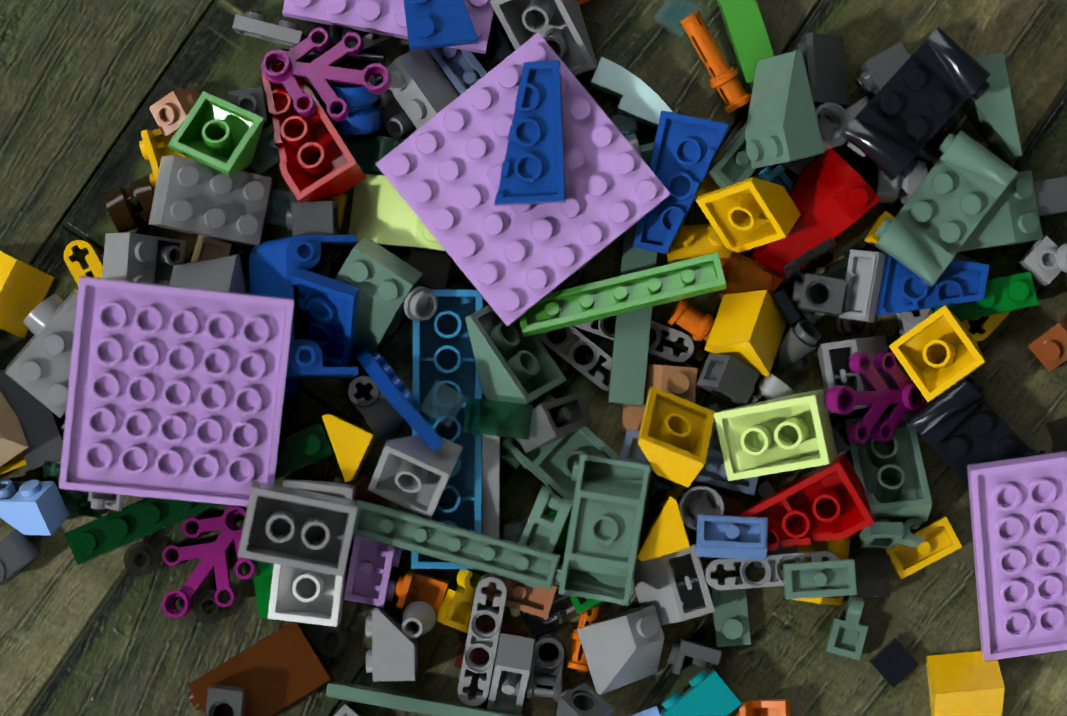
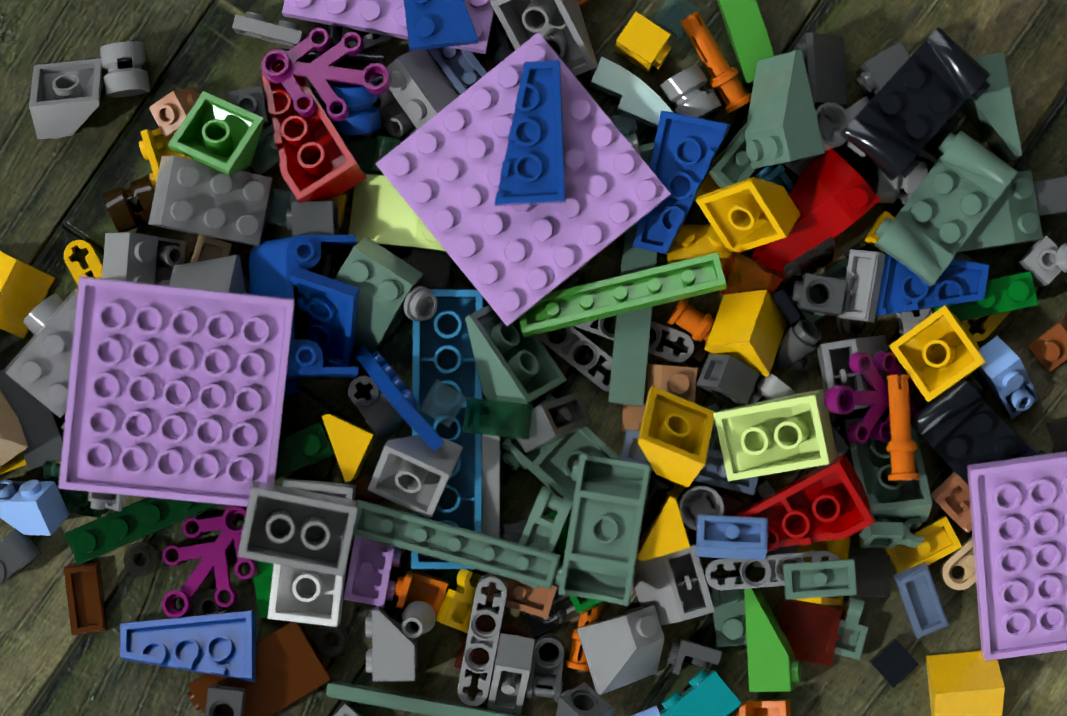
none -> light grey slope [29,58,103,139]
none -> reddish brown tile [64,562,108,635]
none -> light grey wheel [100,41,151,97]
none -> wing [120,611,256,682]
none -> yellow brick [614,12,671,73]
none -> light grey wheel [660,64,722,119]
none -> bright green slope [744,588,802,692]
none -> clear red piece [778,598,842,667]
none -> orange pin [886,374,920,481]
none -> sand blue tile [893,562,949,639]
none -> nougat bracket [930,472,972,533]
none -> tan plate [940,536,976,590]
none -> light blue slope [976,336,1039,419]

